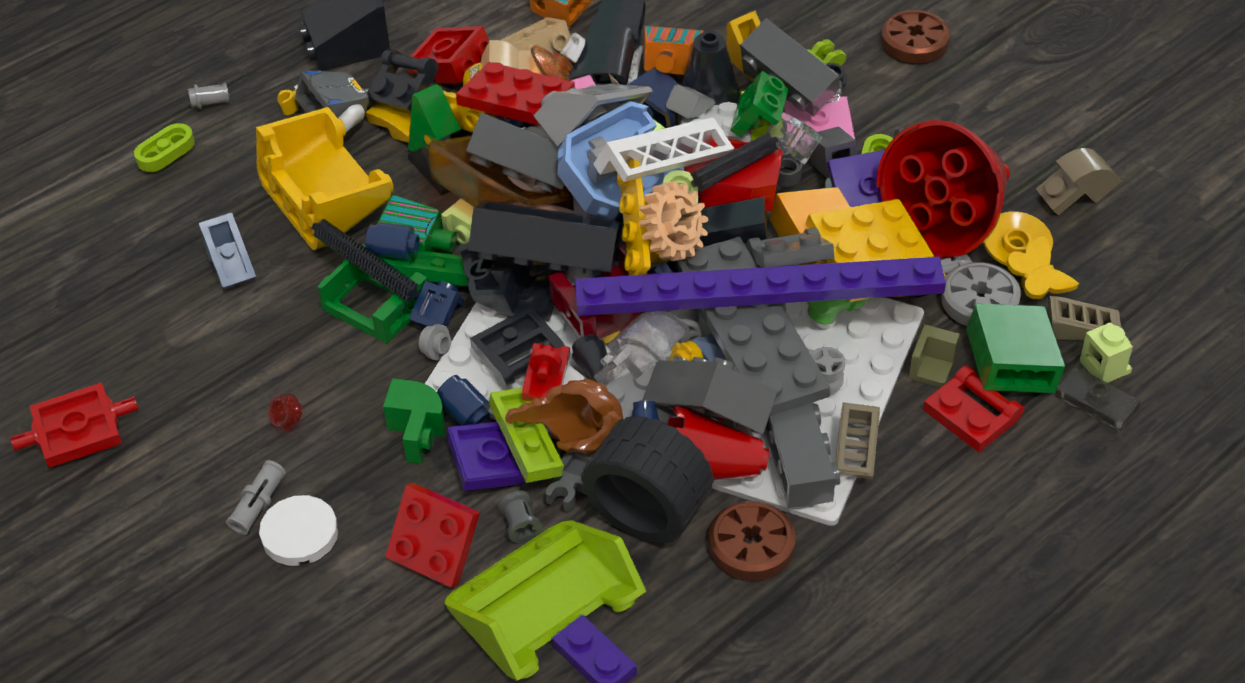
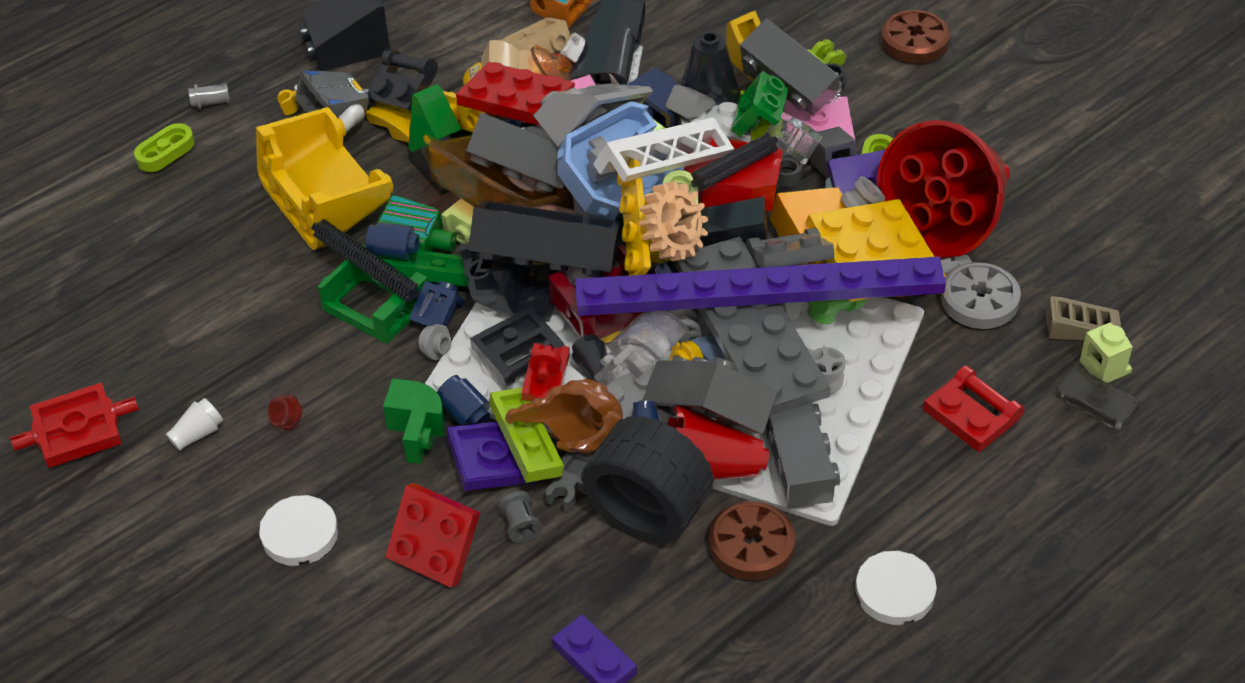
sand blue slope [199,212,256,290] -> none
light grey pin [226,460,286,535] -> none
red plate [406,26,490,85] -> none
lime windscreen [445,520,646,681] -> none
orange torso [643,26,703,75] -> none
dark tan slope [835,402,880,479] -> none
olive panel [909,324,960,388] -> none
brick [966,303,1065,393] -> none
yellow dish [984,212,1053,266] -> none
yellow animal [1007,235,1079,299] -> none
dark tan brick [1036,148,1122,215] -> none
none -> white cone [165,398,223,451]
none -> light grey wheel [841,176,885,208]
none -> white tile [855,551,937,625]

